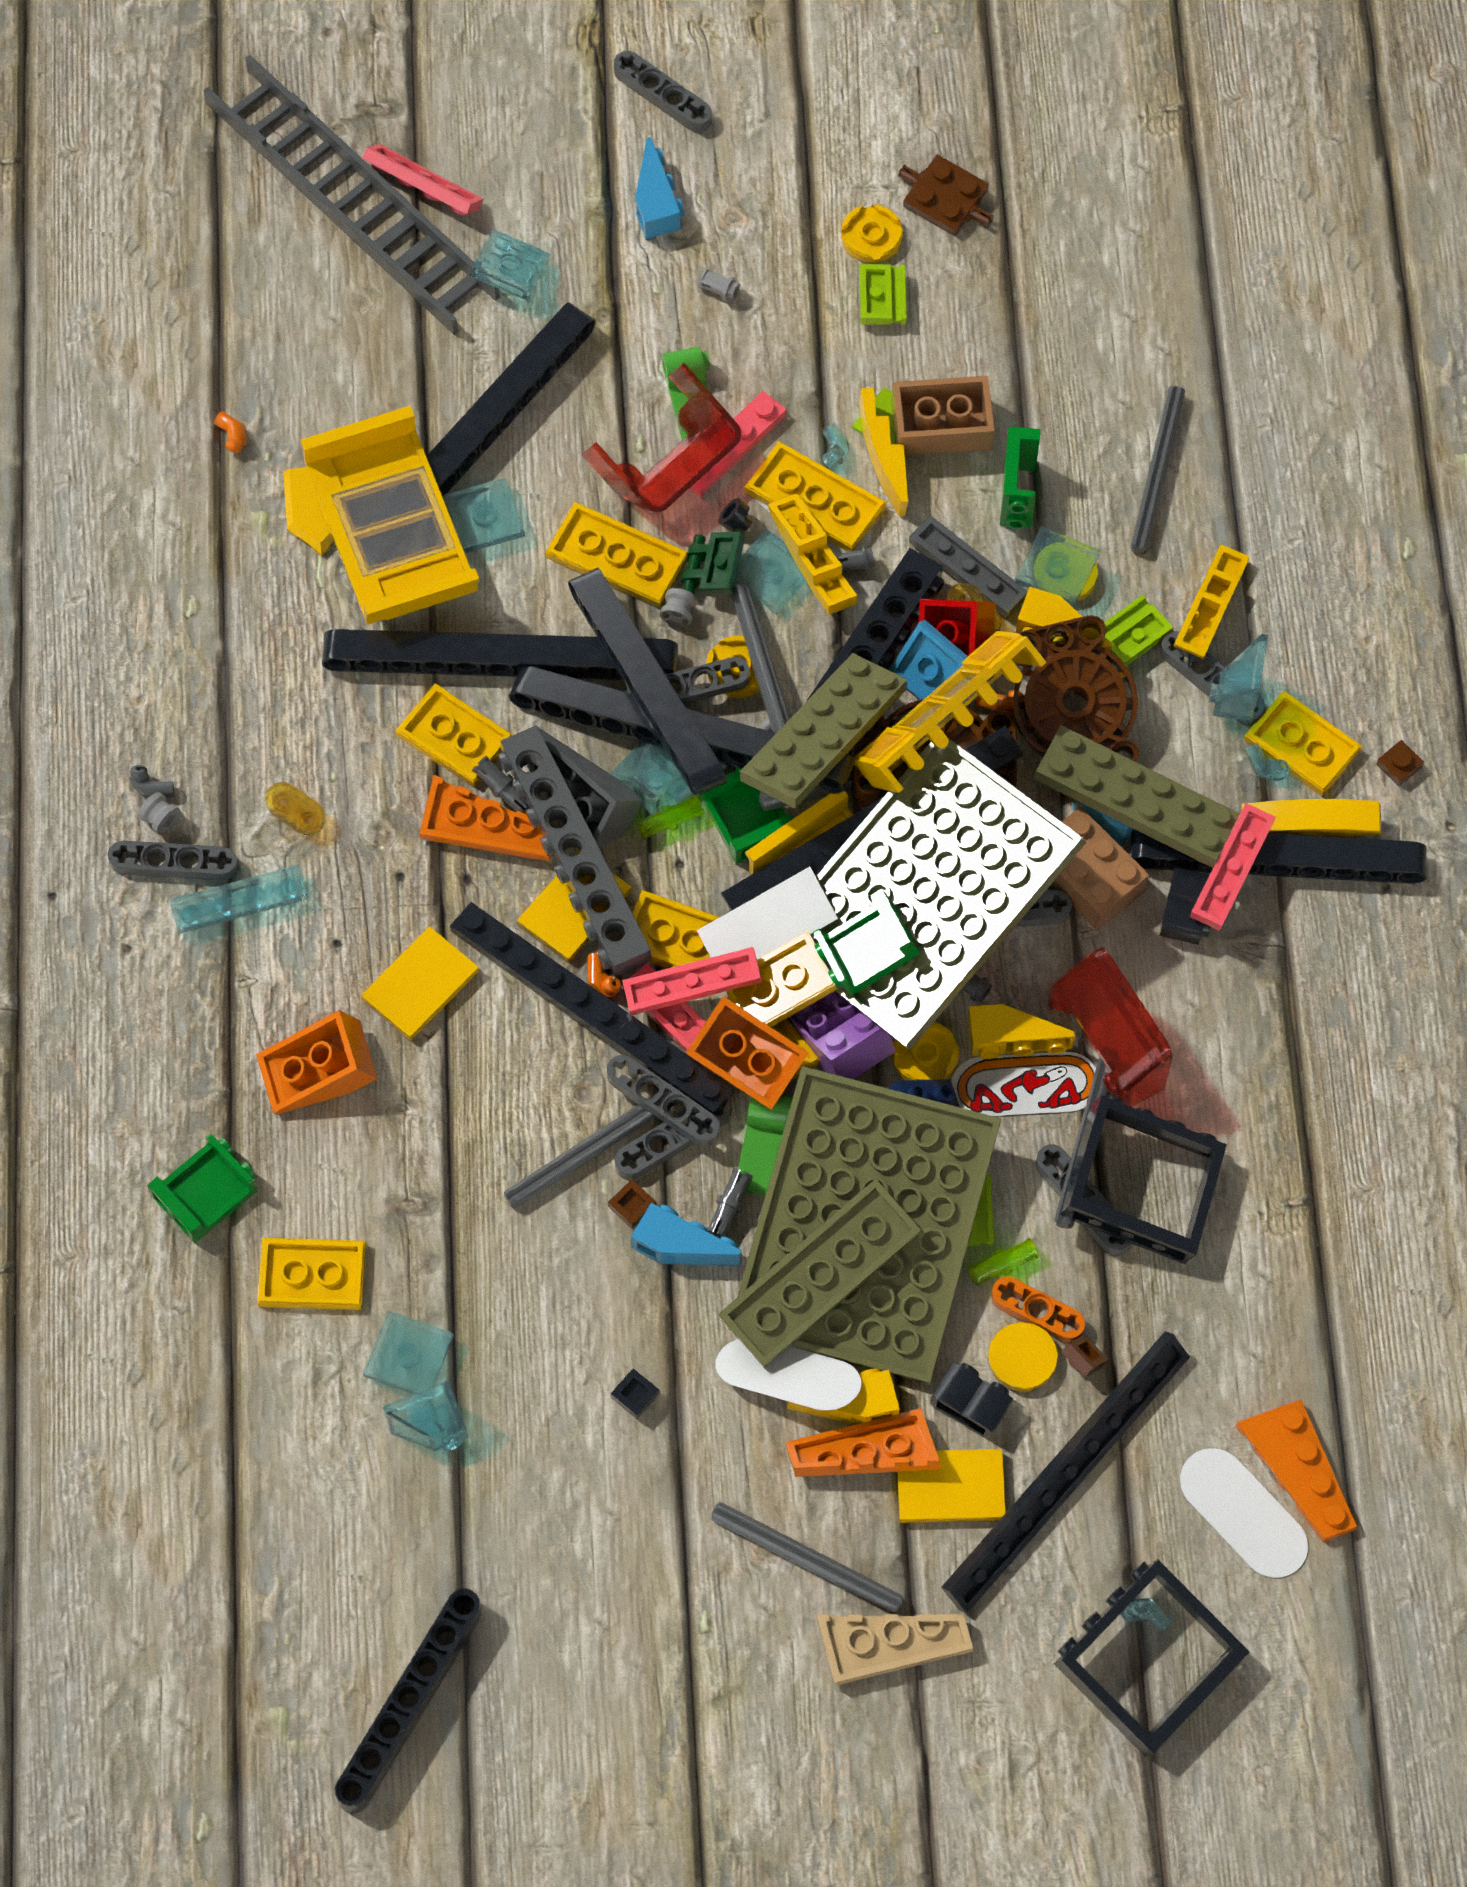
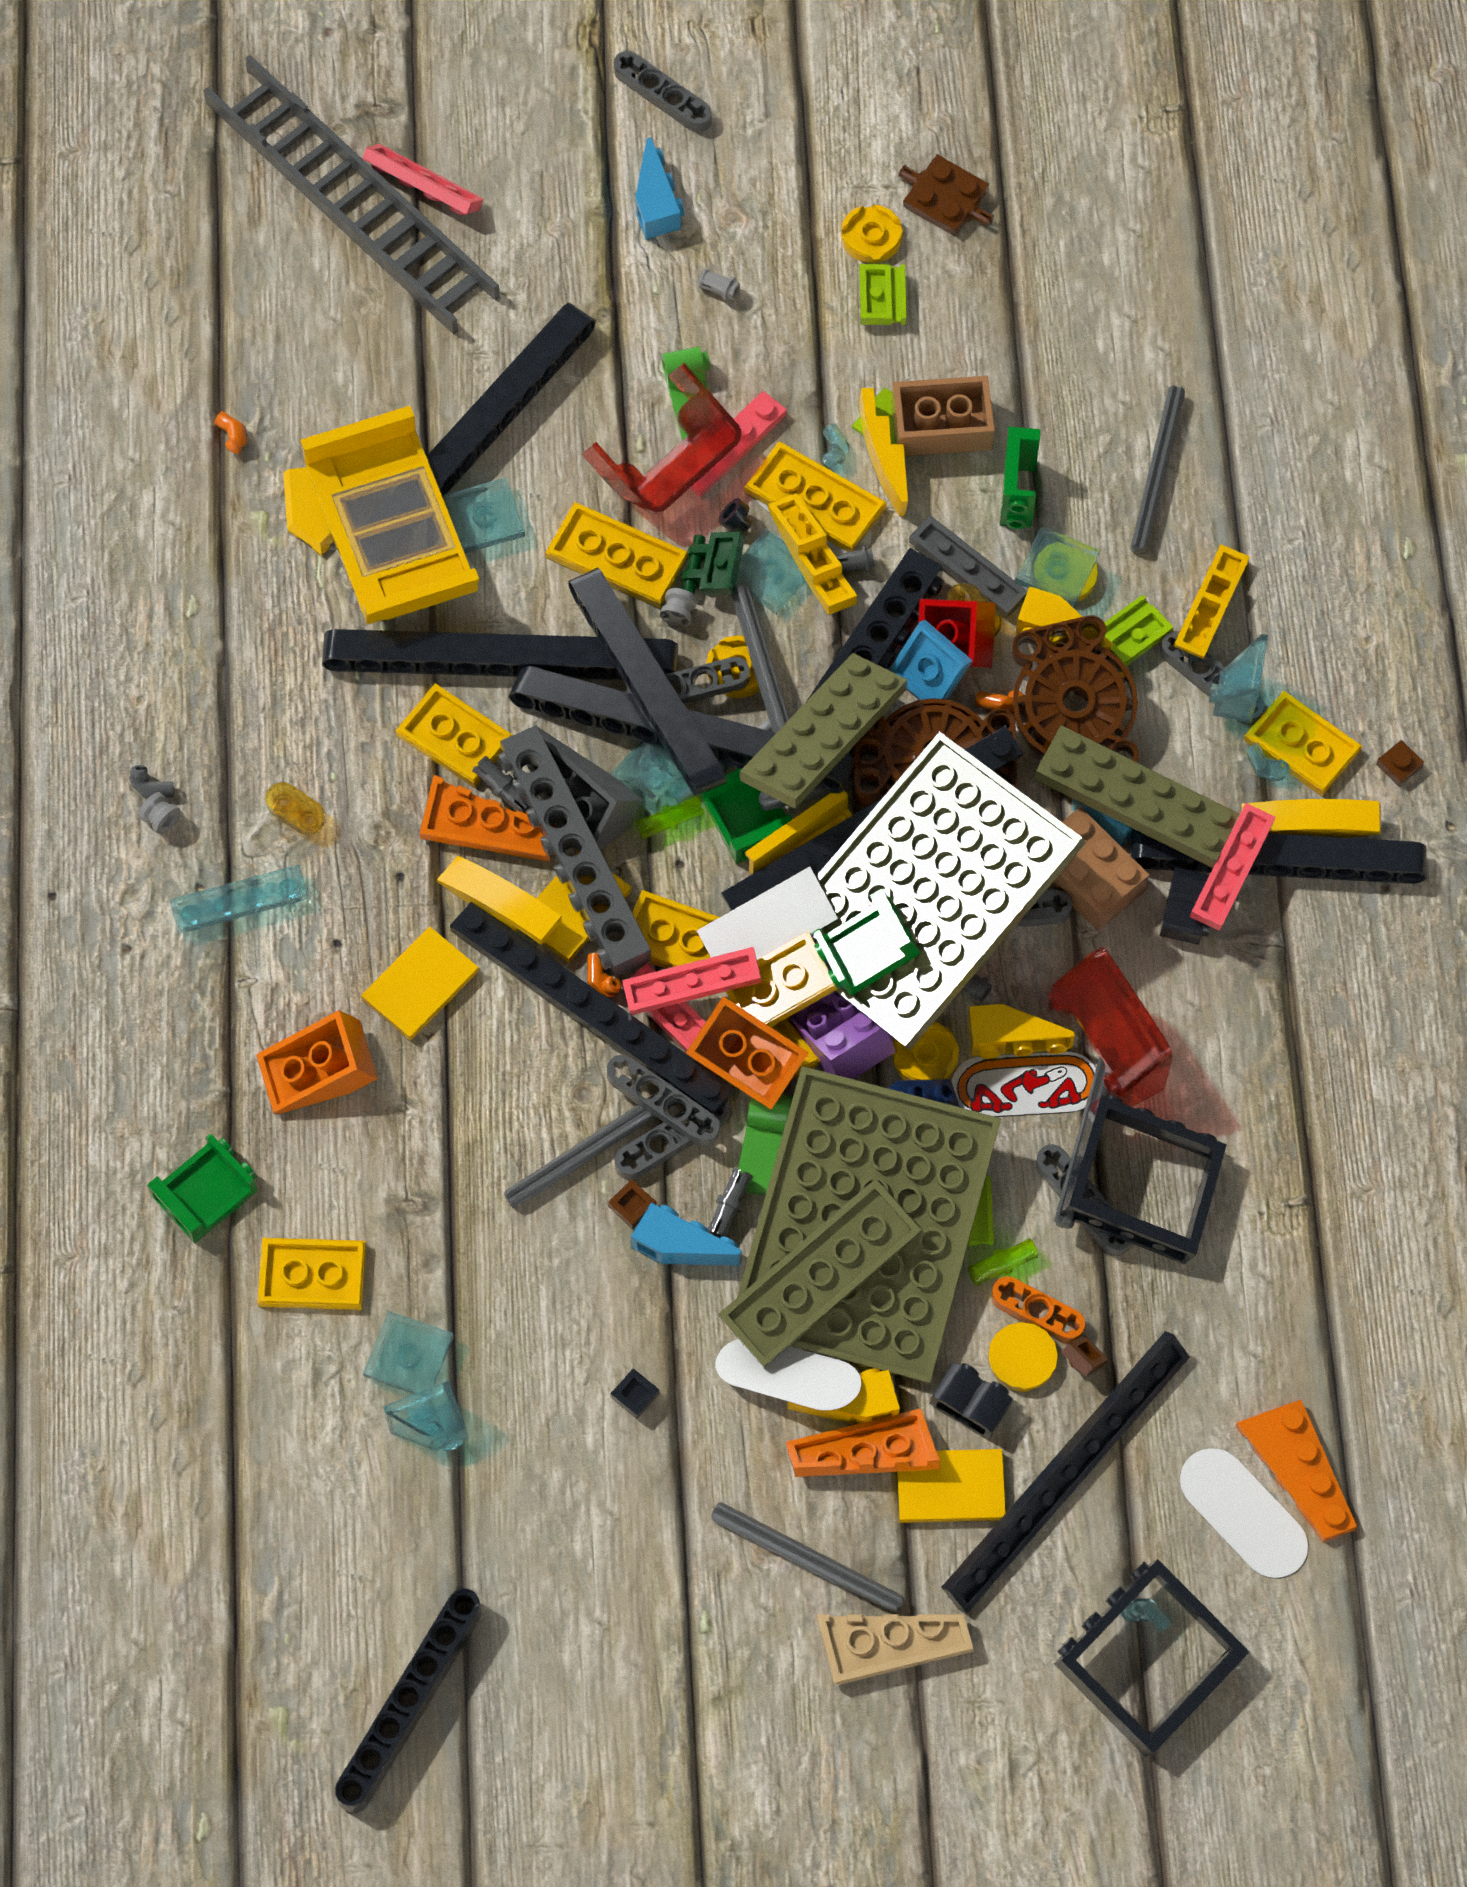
dark grey beam [108,840,238,881] -> none
clear light blue plate [470,229,550,301] -> none
yellow window [853,631,1047,793] -> none
none -> yellow slope [437,856,562,945]

